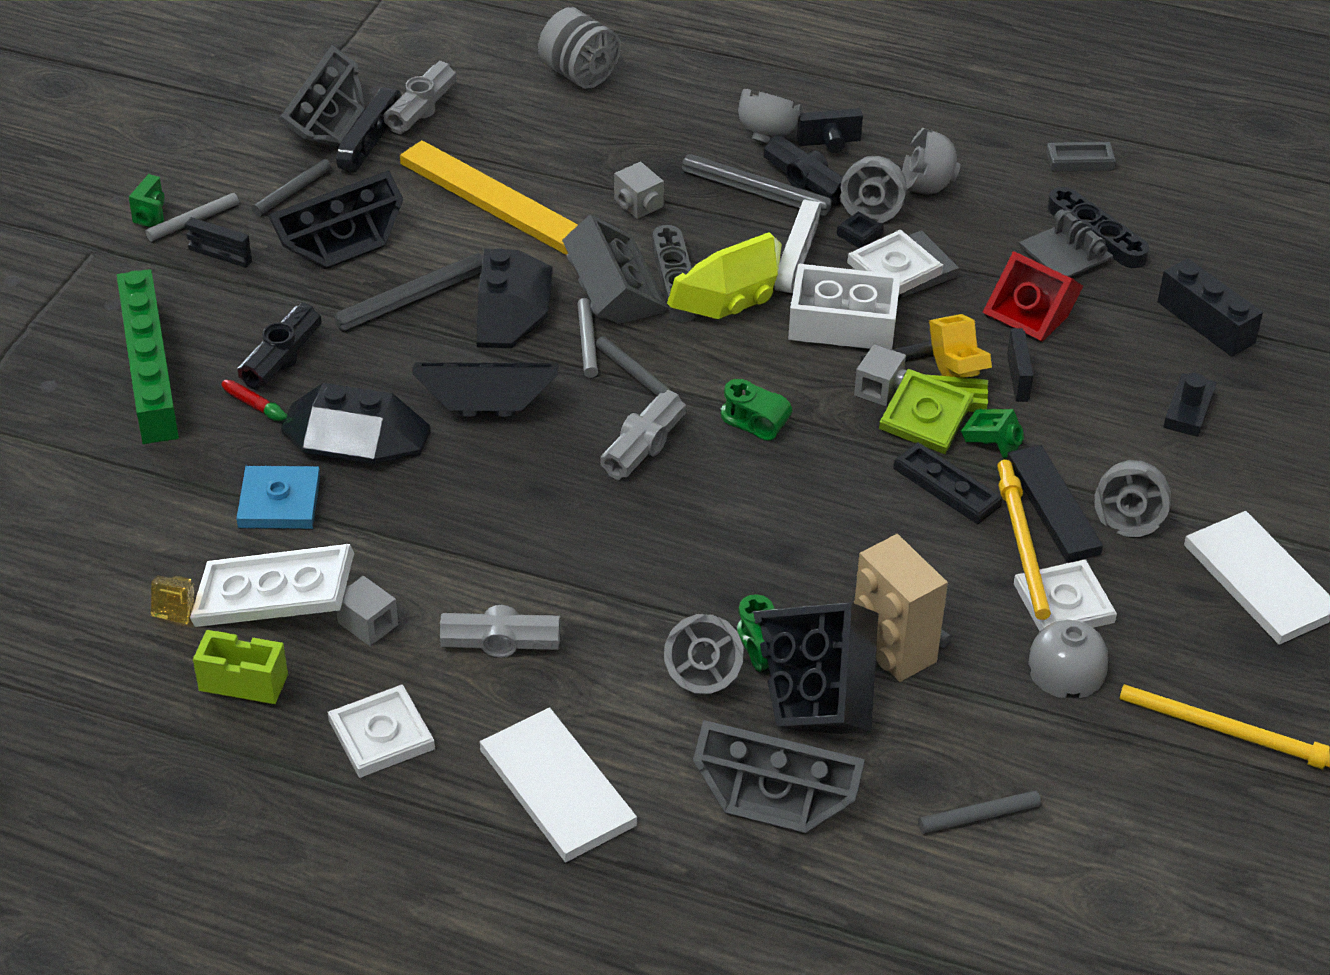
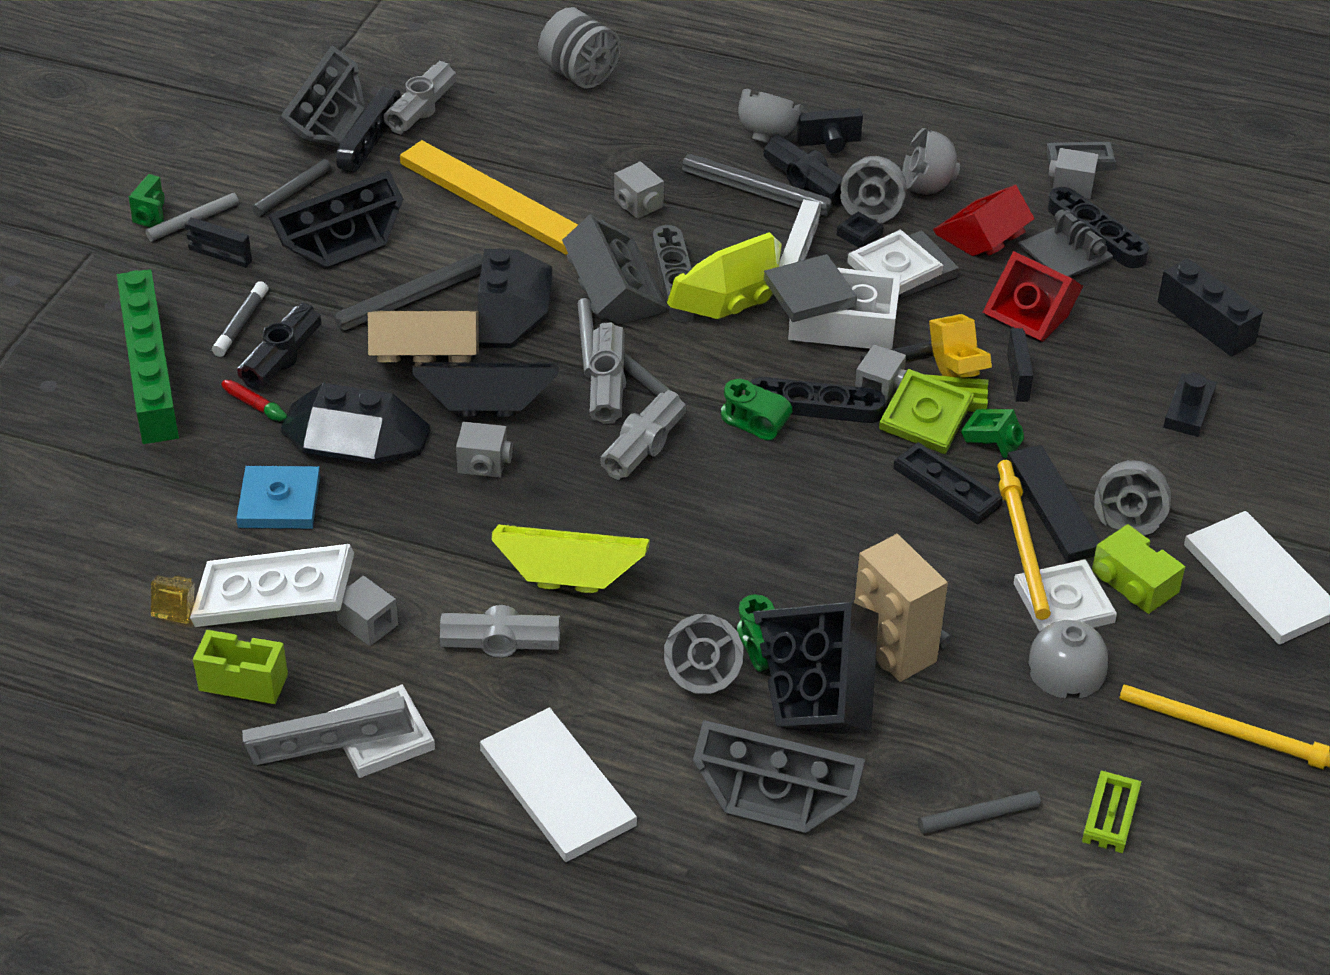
none -> dark grey bar [212,281,268,357]
none -> light grey tile [242,696,414,765]
none -> tan brick [368,311,479,362]
none -> light grey brick [456,422,513,478]
none -> neon yellow wedge [492,524,650,593]
none -> light grey piece [588,322,627,424]
none -> black beam [750,377,885,423]
none -> dark grey tile [764,254,857,322]
none -> red slope [933,184,1035,256]
none -> light grey brick [1048,148,1099,199]
none -> lime tile [1082,771,1141,853]
none -> lime brick [1092,524,1186,614]

